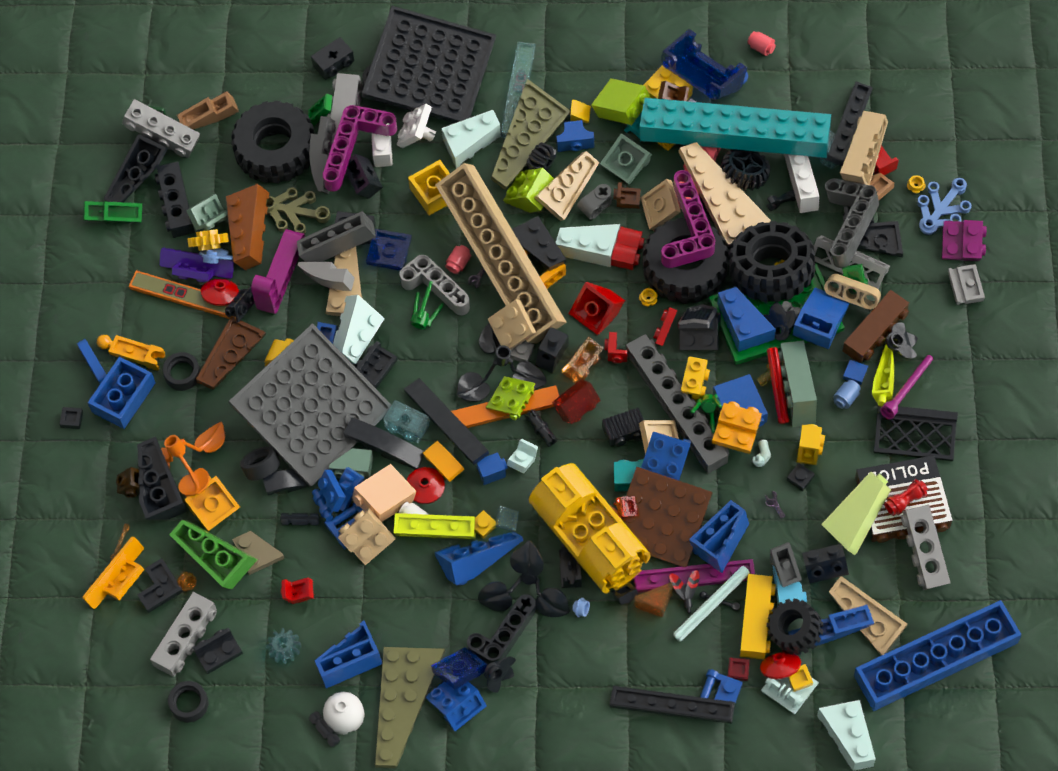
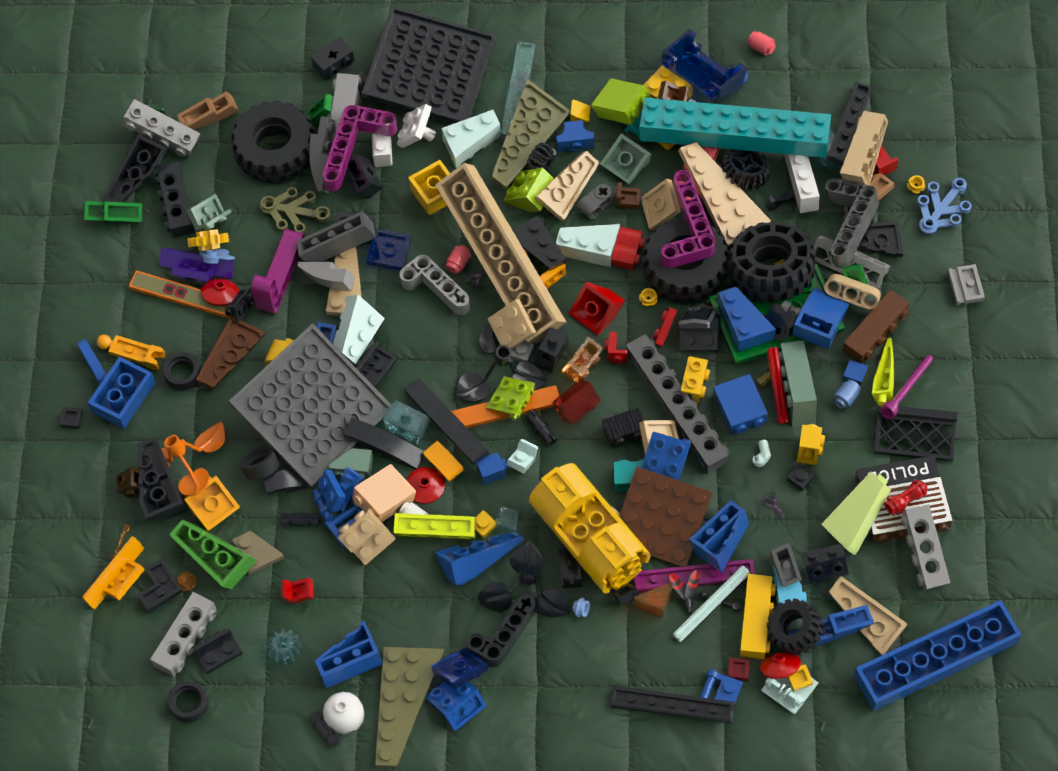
dark orange wedge [226,184,269,270] -> none
green plant [410,281,444,330] -> none
black plate [484,656,516,692] -> none
clear red tile [613,496,638,518] -> none
green plant [691,394,722,433] -> none
light orange plate [712,401,762,454] -> none
light aqua wedge [817,700,875,771] -> none
plate [886,322,918,359] -> none
magenta plate [942,220,987,261] -> none

